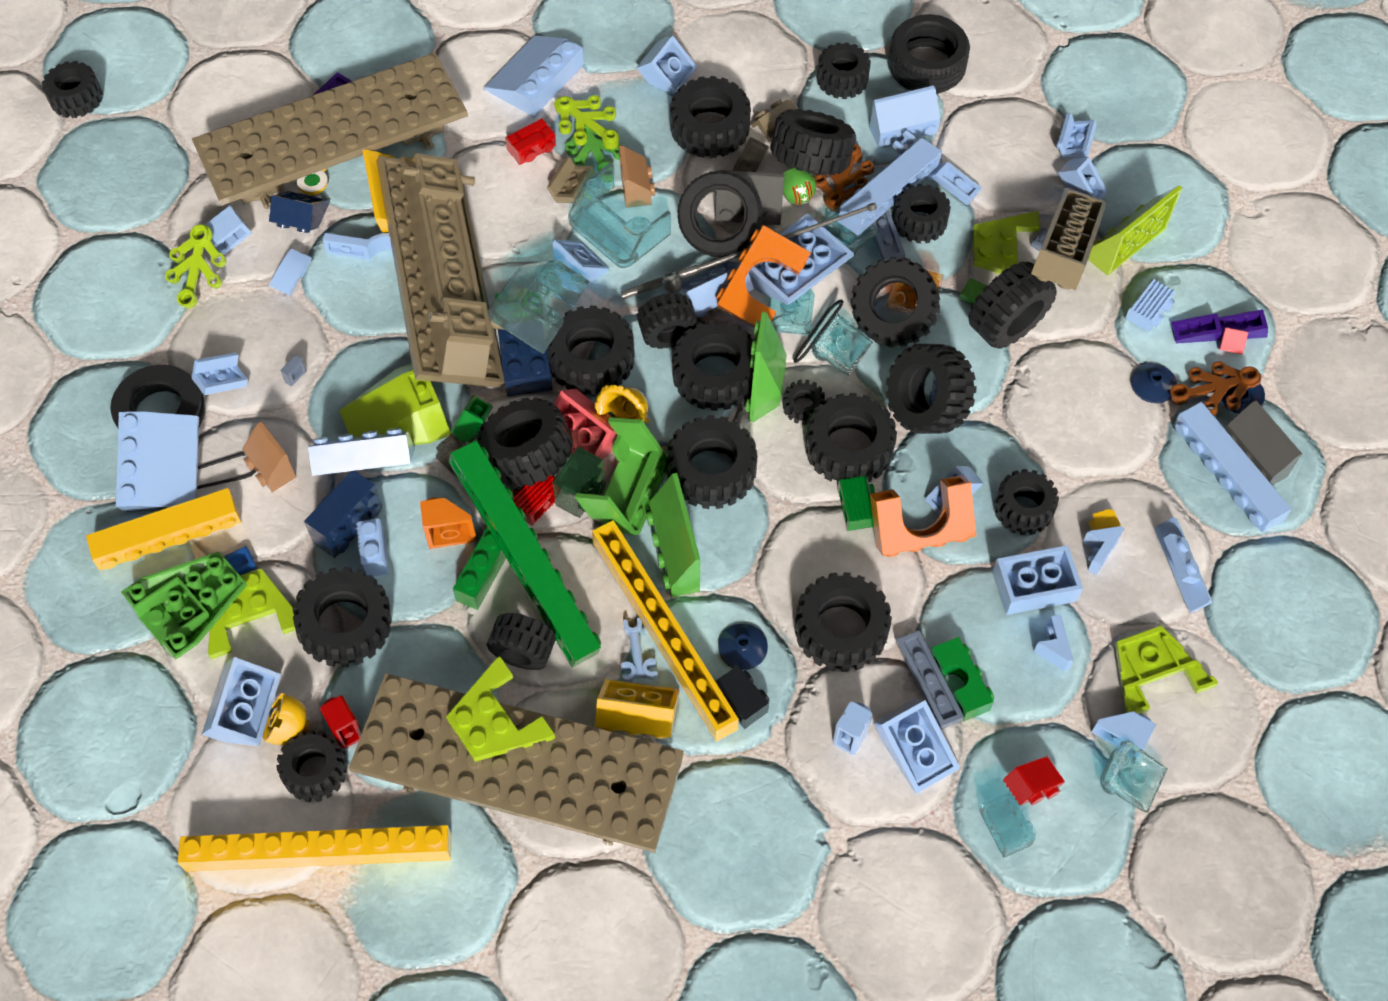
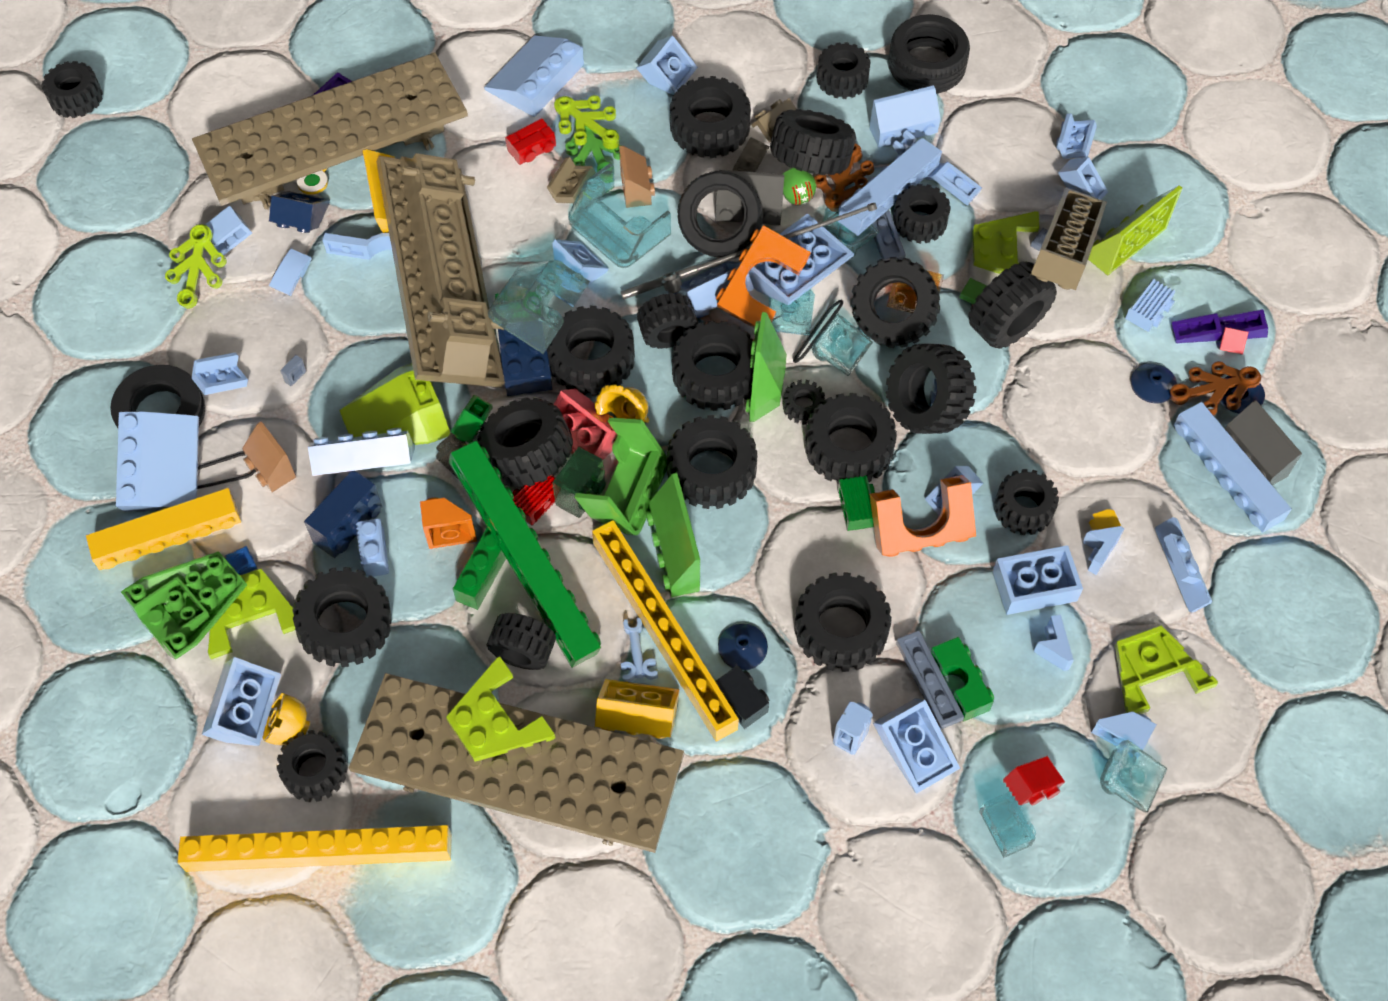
red brick [320,695,362,749] -> none

